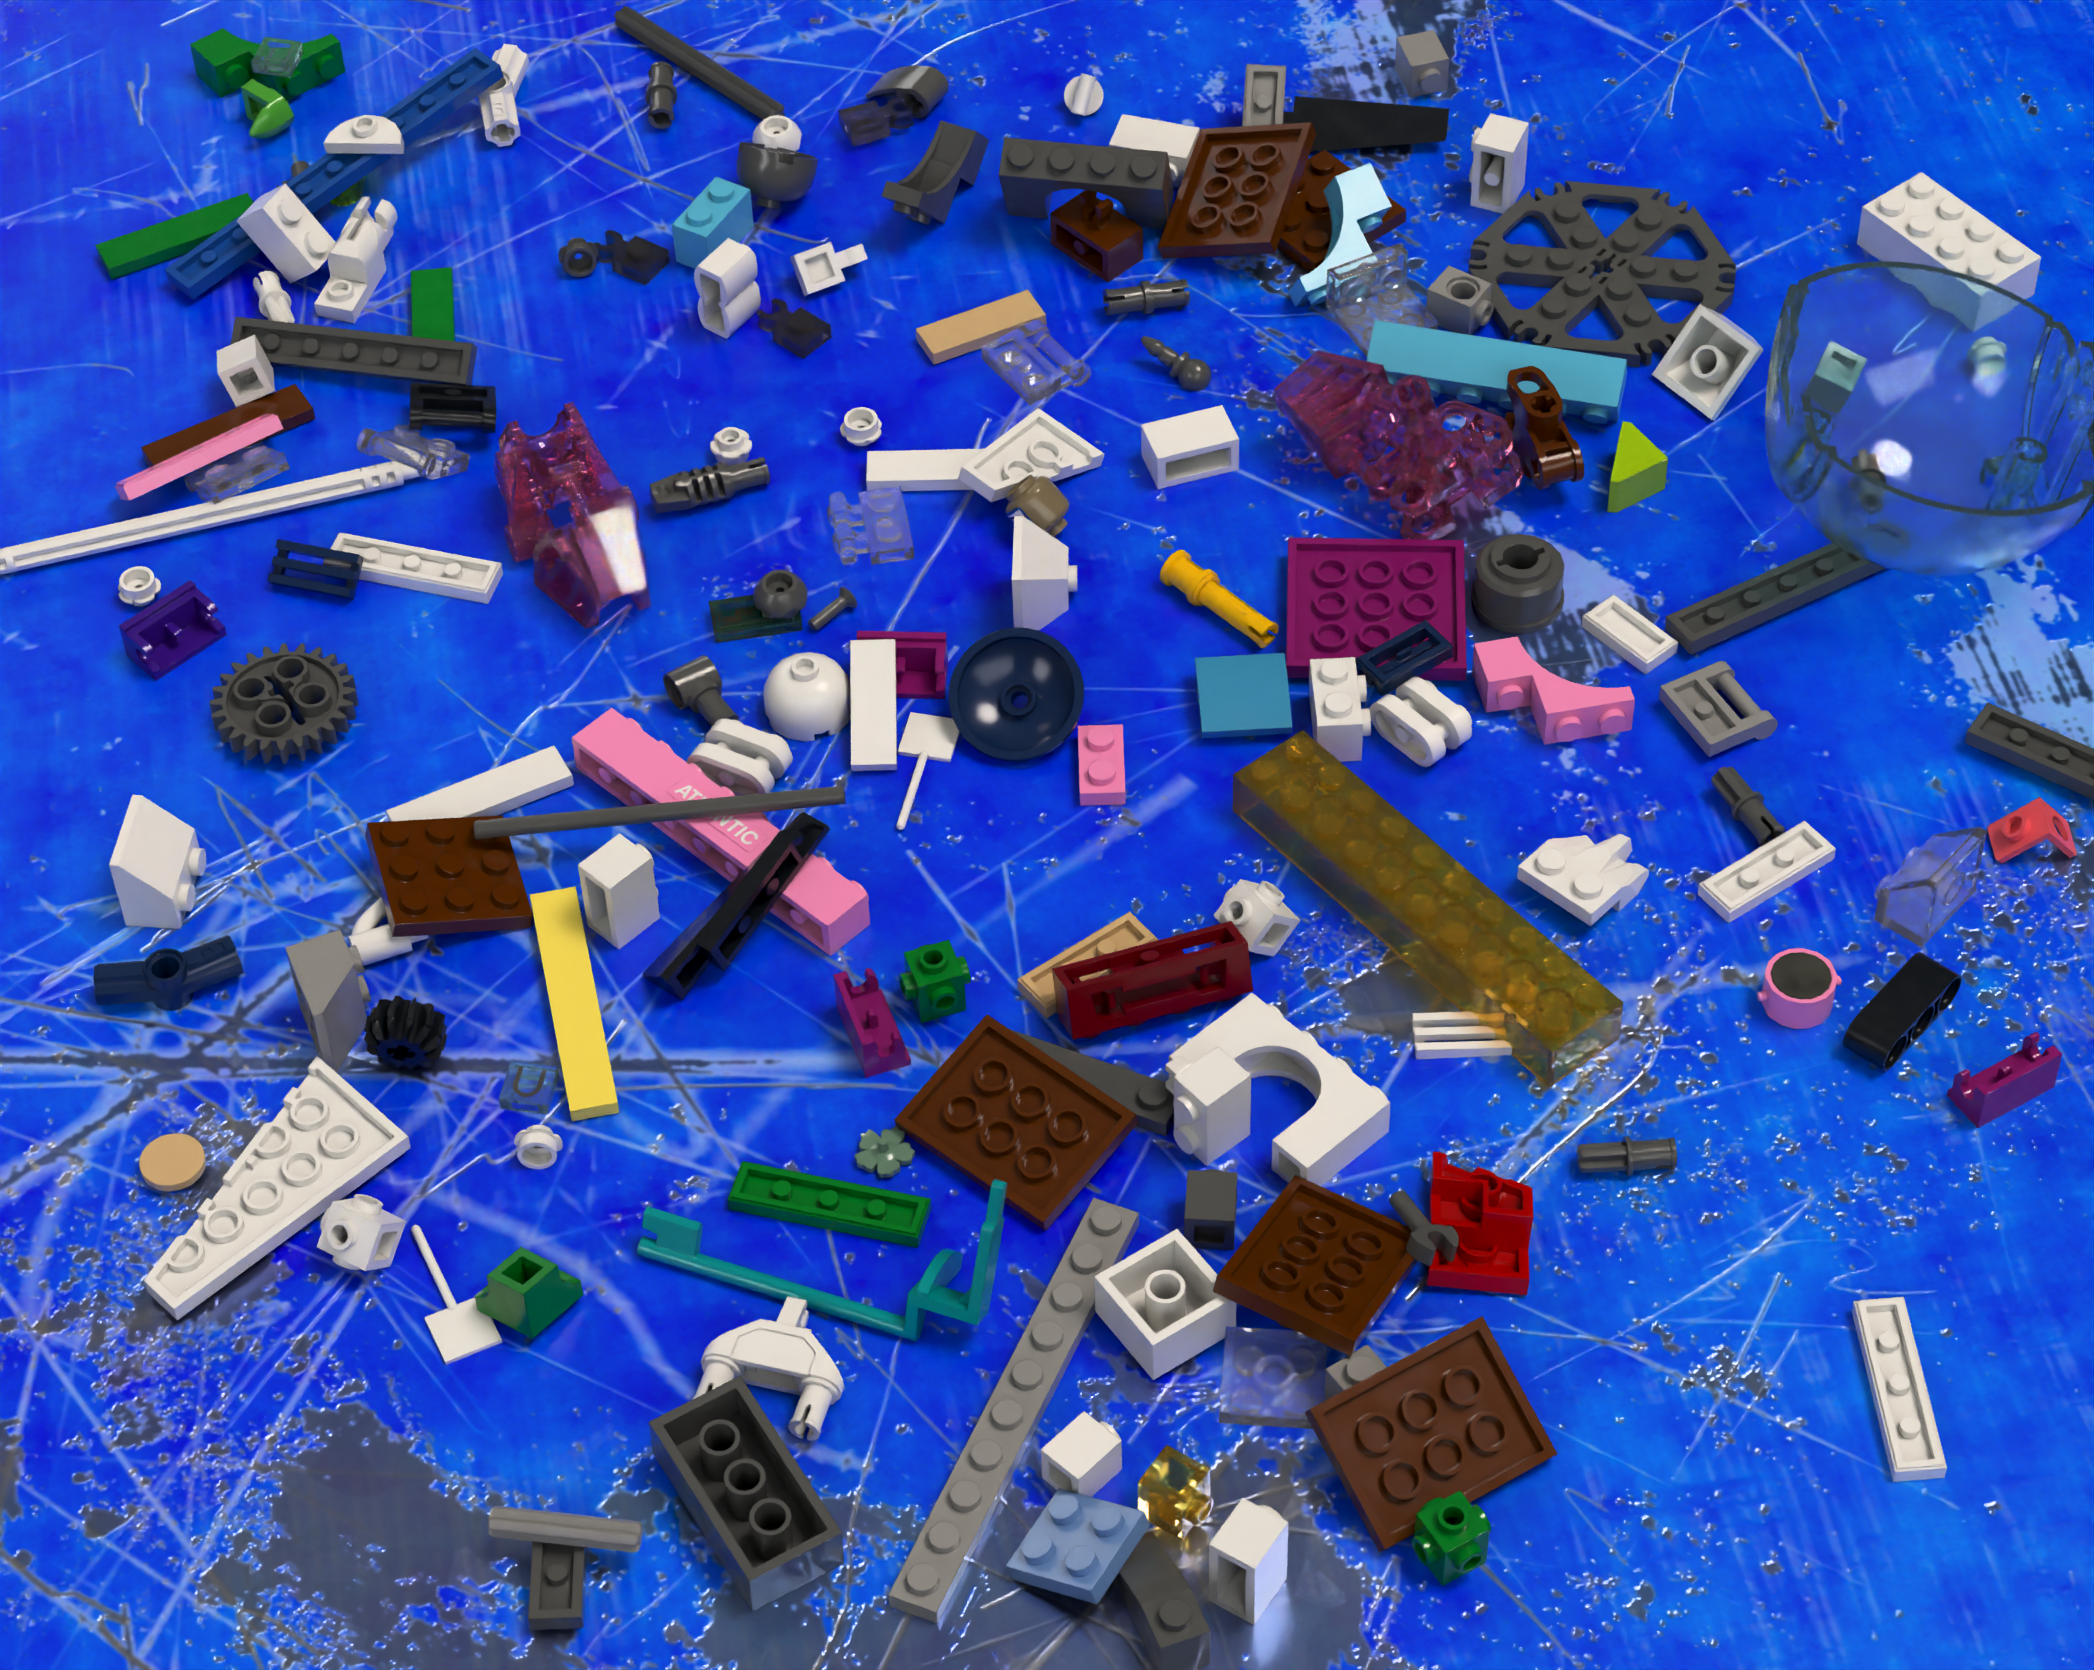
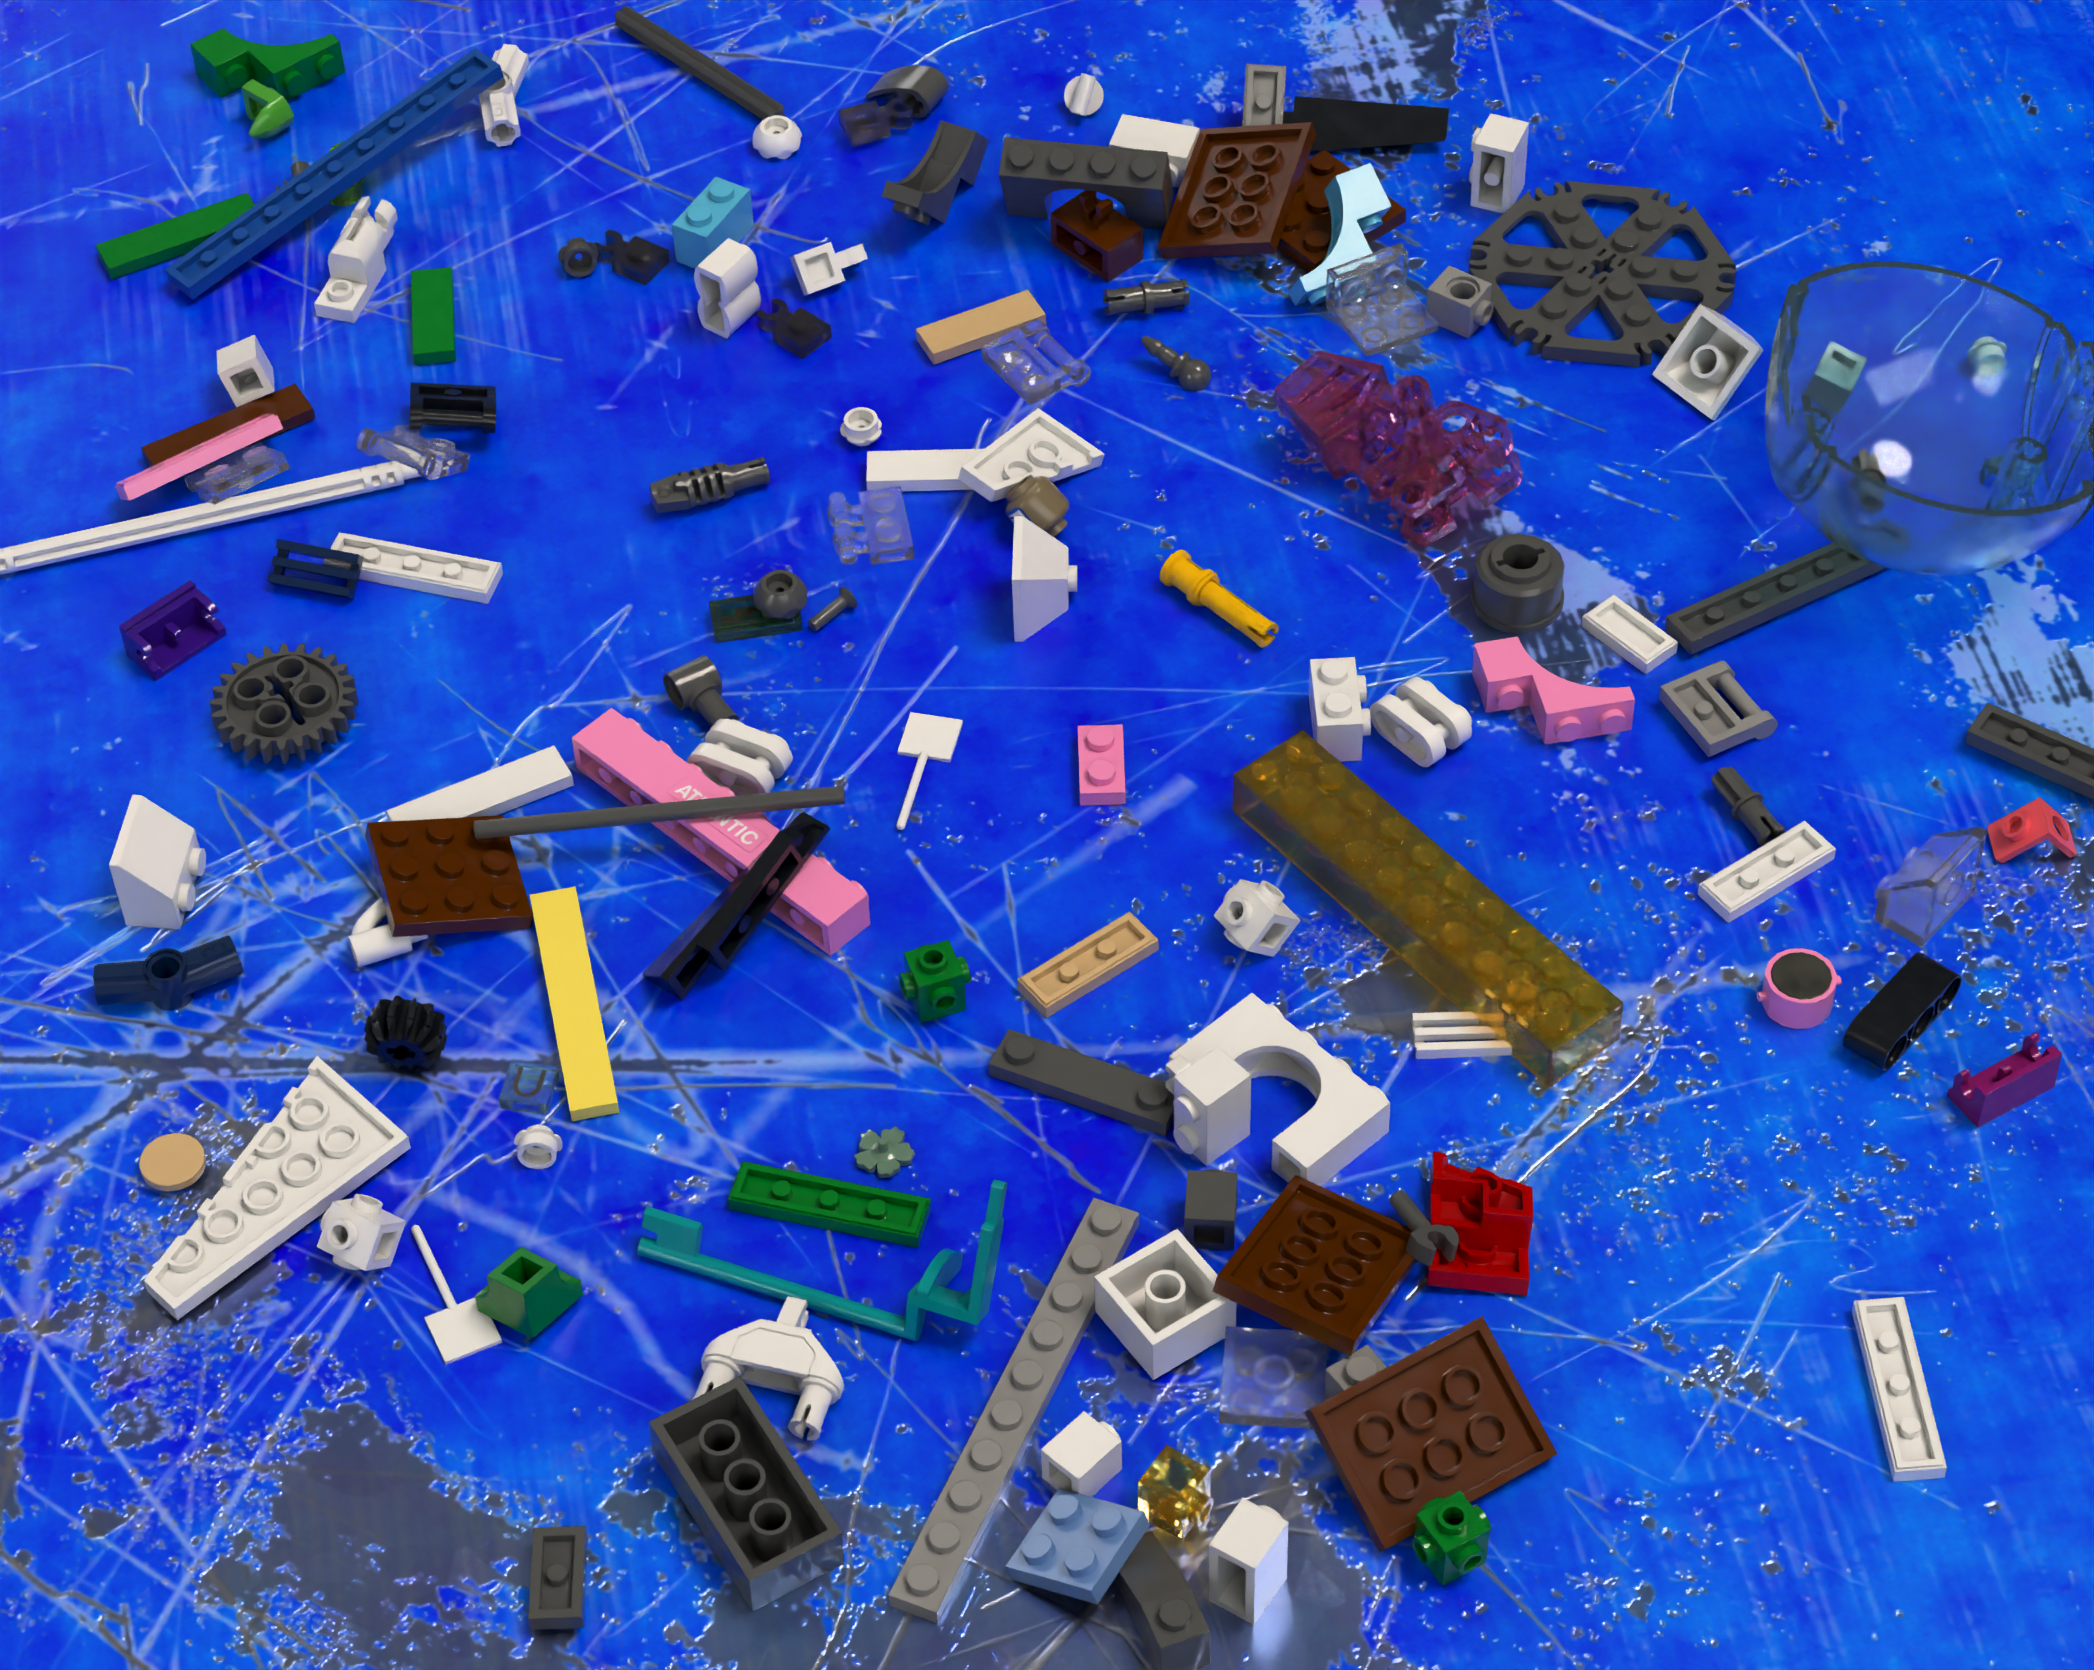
white plate [118,566,161,606] -> none
dark grey plate [231,317,477,385] -> none
white brick [236,183,336,284] -> none
clear light blue tile [251,37,304,78] -> none
white axle [253,271,295,323] -> none
light grey slope [285,930,371,1073] -> none
white plate [323,115,404,154] -> none
light grey axle [488,1506,643,1552] -> none
clear pink piece [494,402,651,629] -> none
white piece [578,833,660,949] -> none
dark grey pin [645,61,677,129] -> none
white plate [710,427,752,466] -> none
dark grey cylinder [736,142,818,209] -> none
white cylinder [763,652,851,742] -> none
magenta hinge [833,968,911,1078] -> none
white tile [850,639,897,771] -> none
magenta hinge [857,631,948,699] -> none
reddish brown plate [894,1015,1138,1231] -> none
dark blue dish [949,628,1085,762] -> none
dark red brick [1052,921,1253,1040] -> none
white brick [1141,405,1239,489] -> none
dark azure slope [1195,653,1292,739] -> none
magenta plate [1286,537,1467,681] -> none
dark blue tile [1355,620,1454,696] -> none
medium azure brick [1365,320,1627,424] -> none
light grey brick [1395,30,1449,97] -> none
reddish brown piece [1504,366,1584,490] -> none
white plate [1517,834,1649,926] -> none
dark grey axle [1576,1136,1677,1176] -> none
lime slope [1607,421,1668,513] -> none
white brick [1857,172,2041,330] -> none

